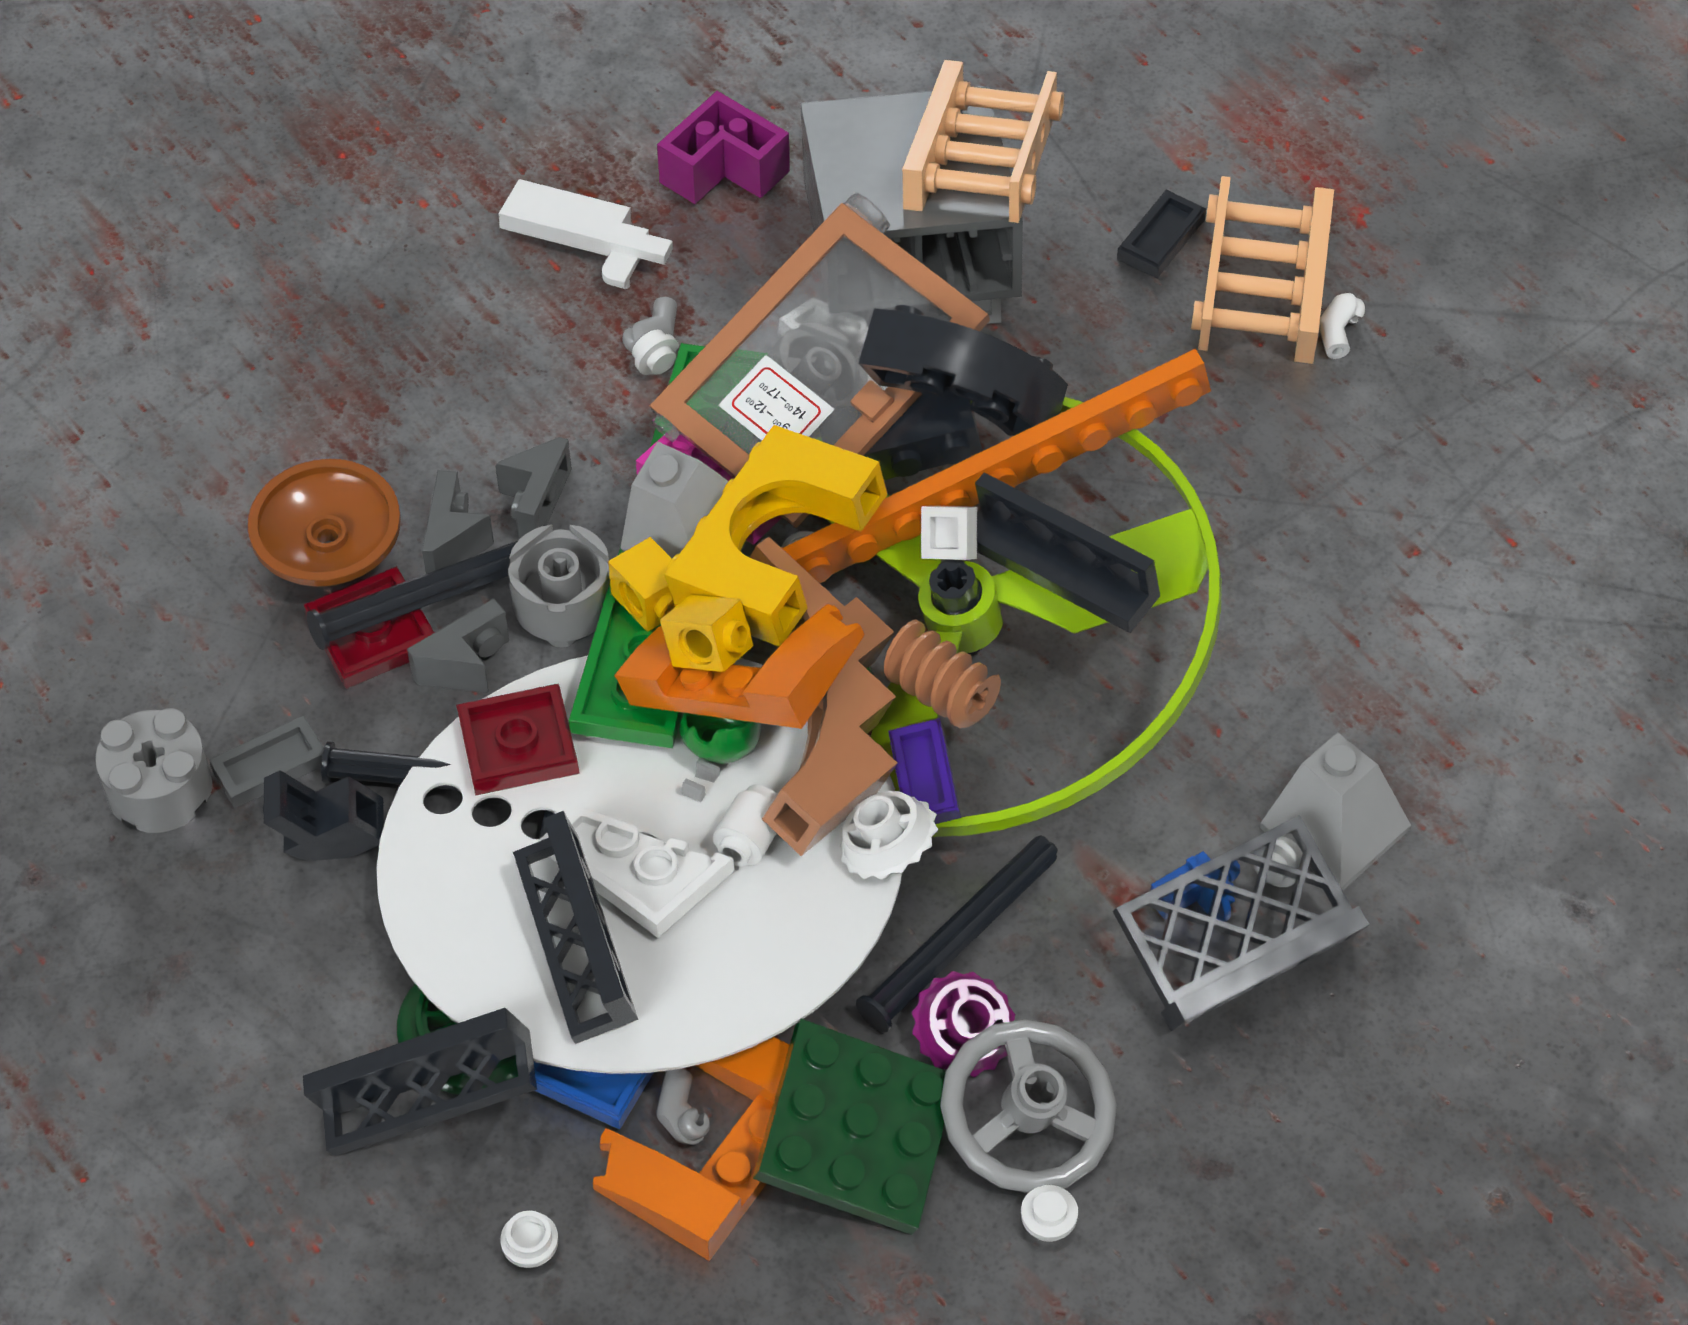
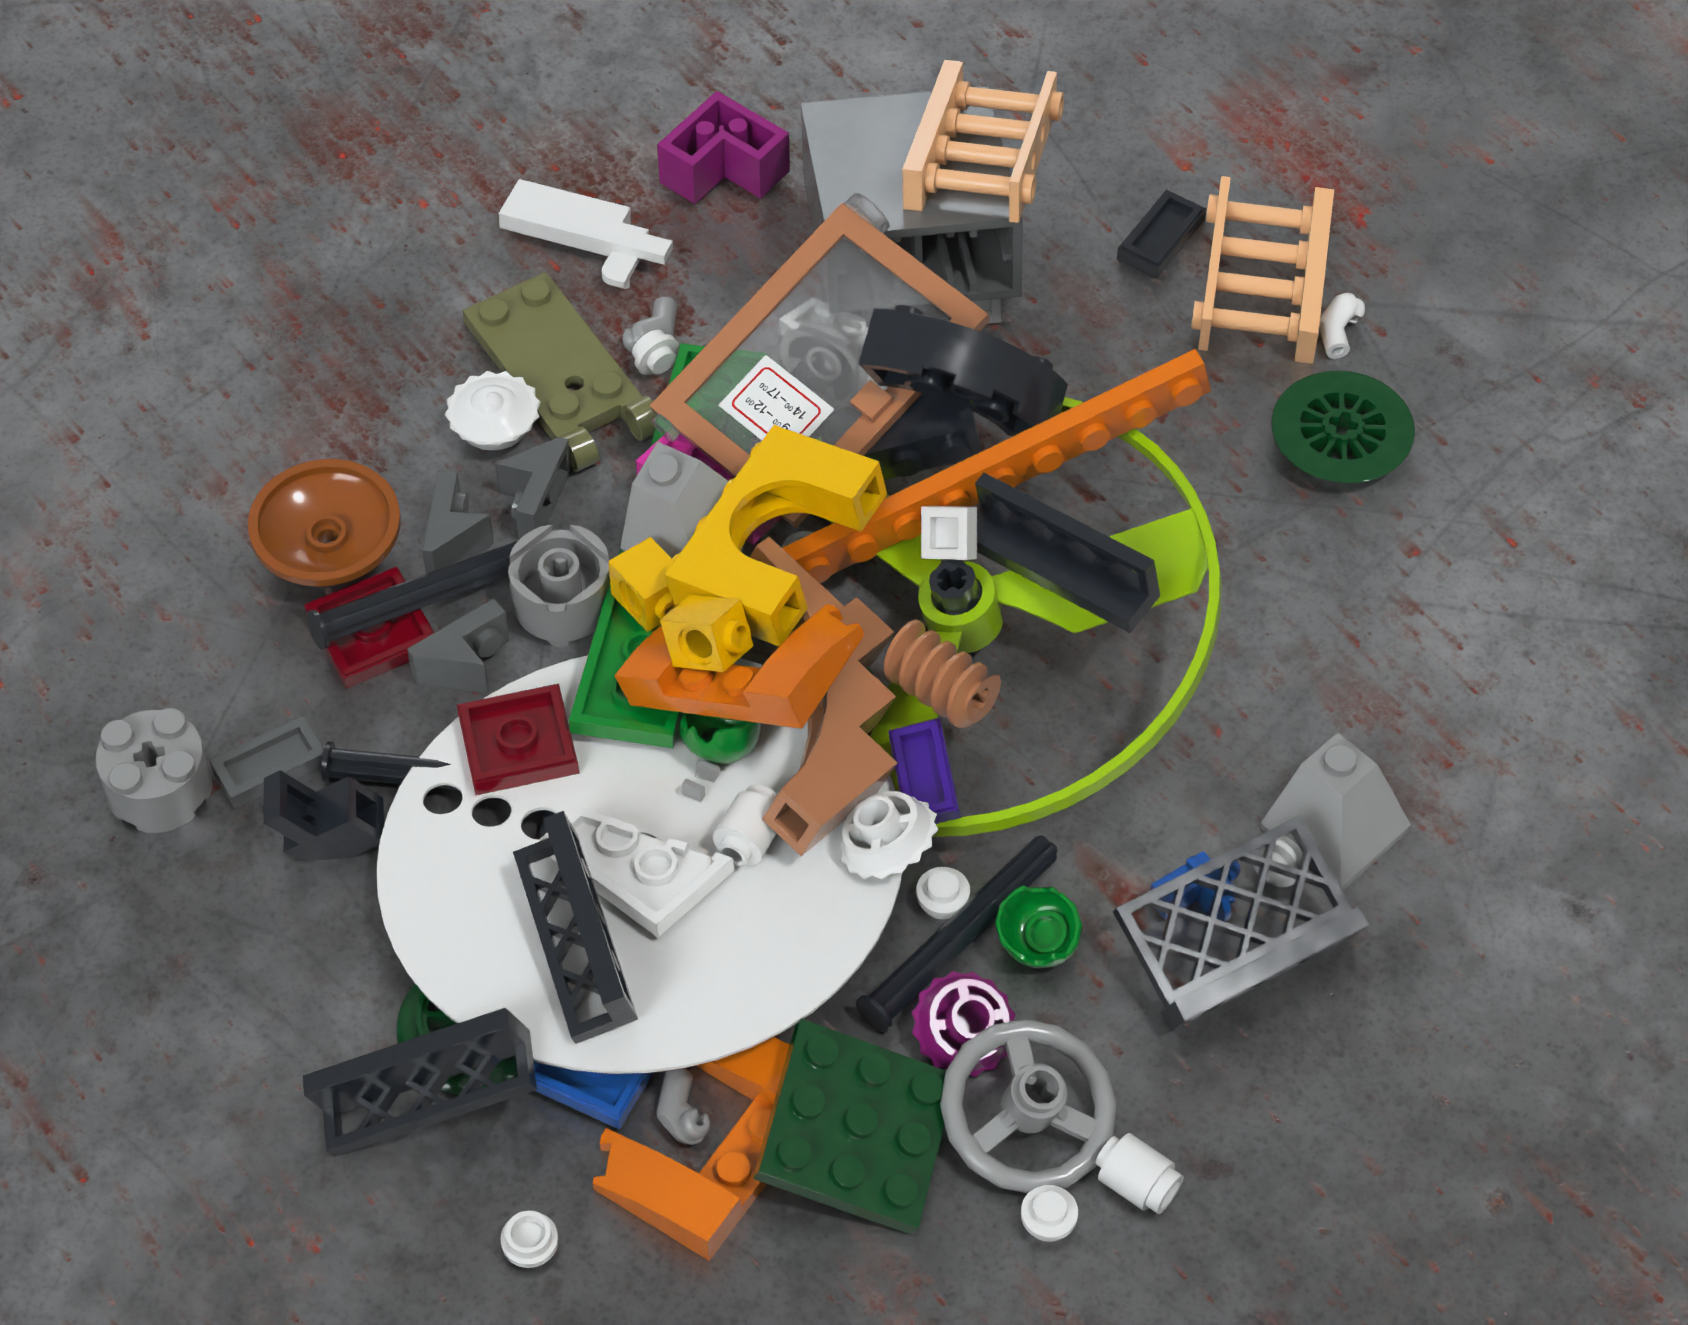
none -> white piece [444,371,541,450]
none -> olive hinge [462,272,660,472]
none -> white plate [916,867,970,919]
none -> green hair [995,885,1083,968]
none -> white brick [1095,1133,1184,1214]
none -> dark green piece [1271,371,1415,483]

